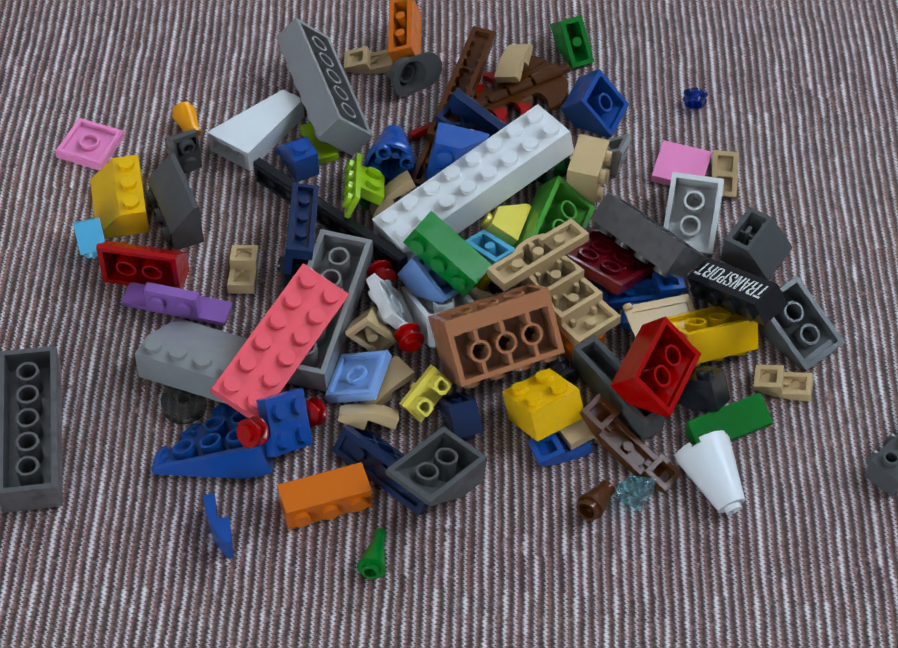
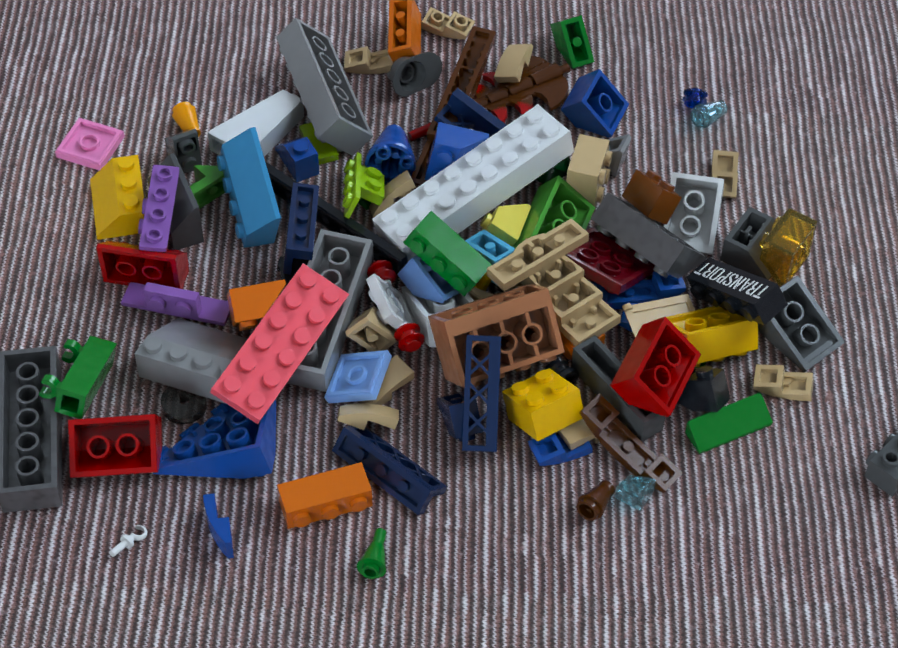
medium azure brick [73,217,105,258] -> none
tan slope [227,245,259,294] -> none
blue plate [237,388,327,457] -> none
dark grey slope [385,426,488,506] -> none
light yellow hips [399,365,453,422] -> none
bright pink tile [651,140,712,186] -> none
white cone [675,430,745,515] -> none
none -> green brick [39,335,117,419]
none -> red slope [68,414,163,478]
none -> white hand [109,525,148,557]
none -> medium lavender bracket [138,164,180,252]
none -> bright green slope [190,165,225,209]
none -> dark azure slope [217,127,281,248]
none -> orange slope [227,279,286,331]
none -> tan slope [421,7,475,40]
none -> dark blue fence [462,335,501,452]
none -> dark orange brick [622,169,682,225]
none -> clear light blue cone [690,100,728,128]
none -> clear yellow slope [759,208,818,287]

